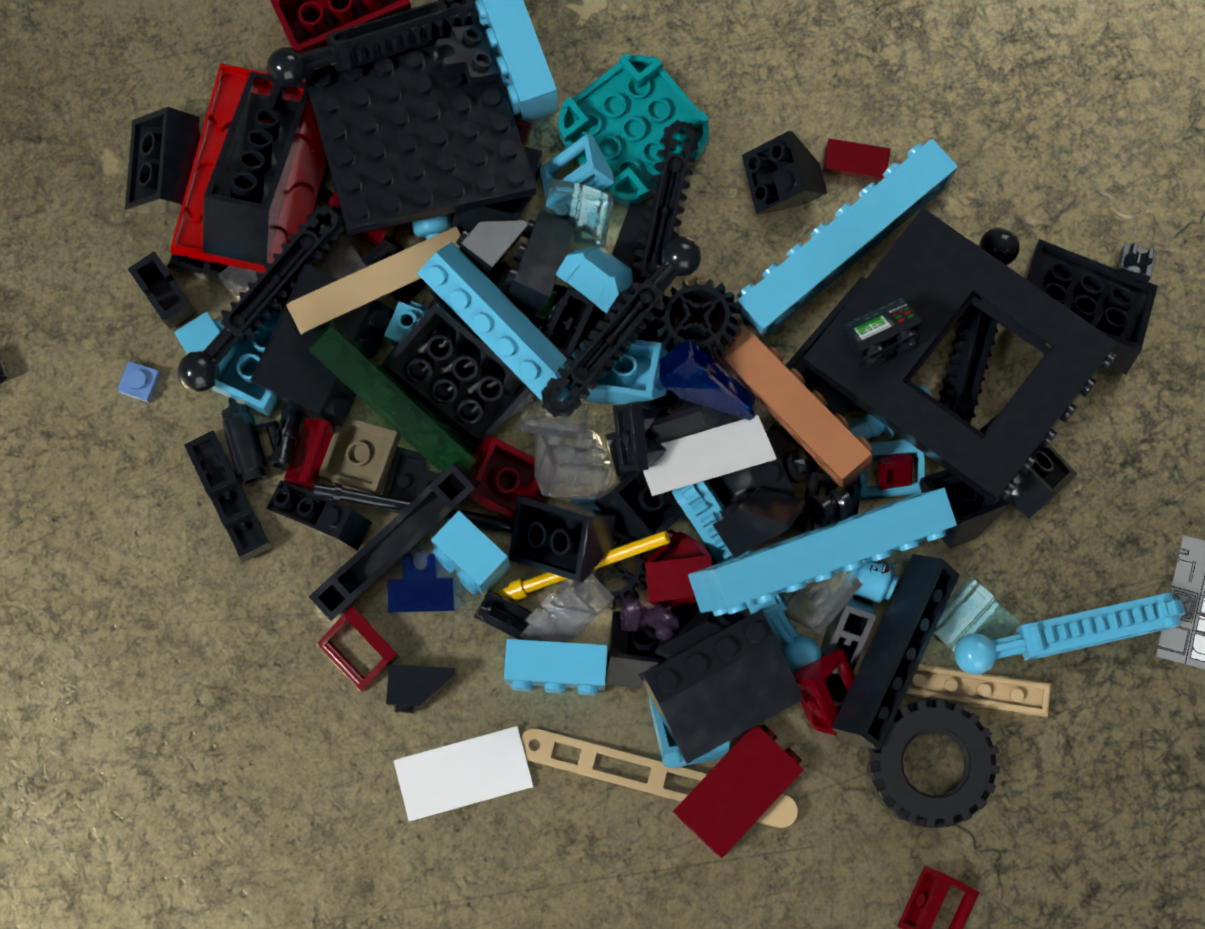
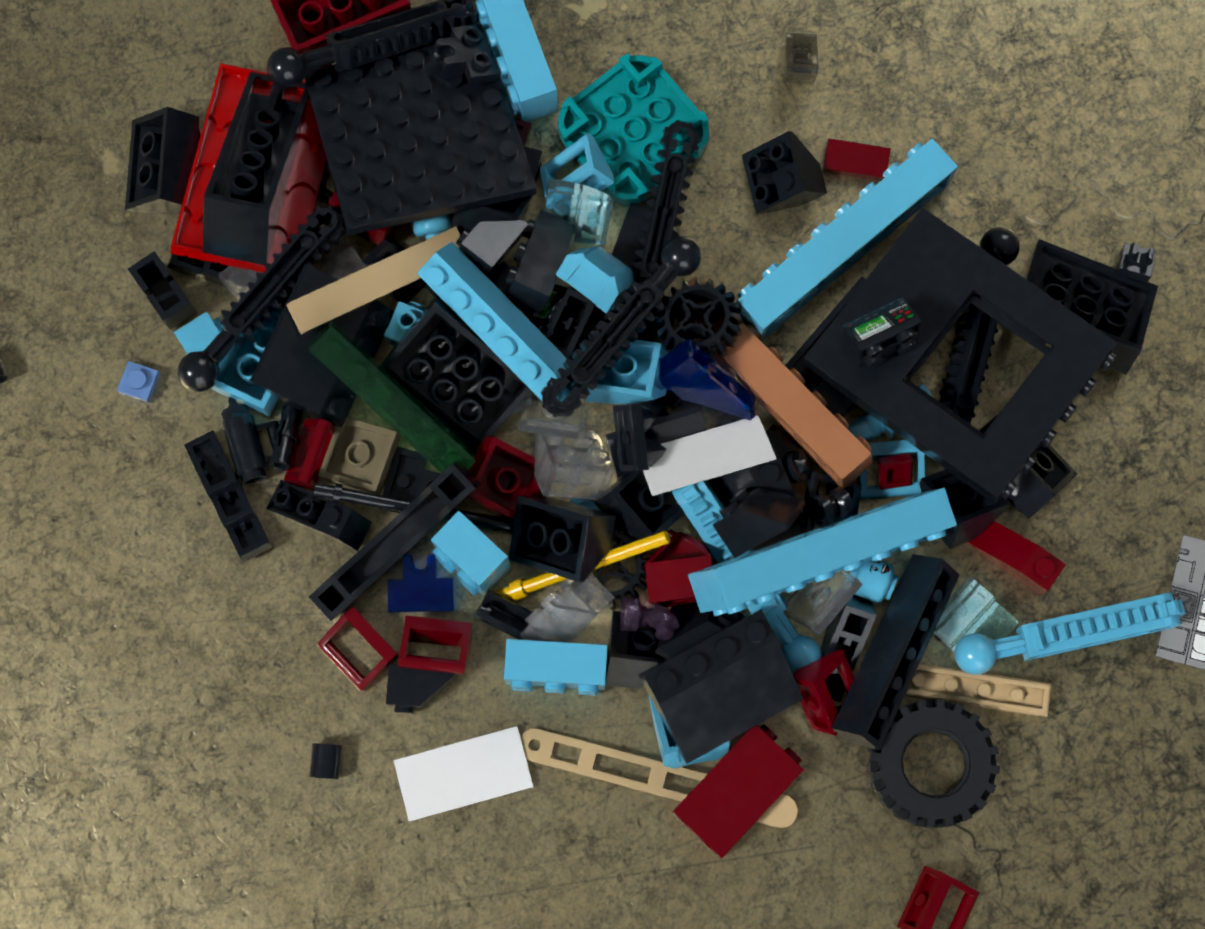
none -> black beam [309,743,342,779]
none -> dark red tile [398,615,472,675]
none -> clear smoke slope [783,33,819,84]
none -> dark red slope [965,521,1066,596]

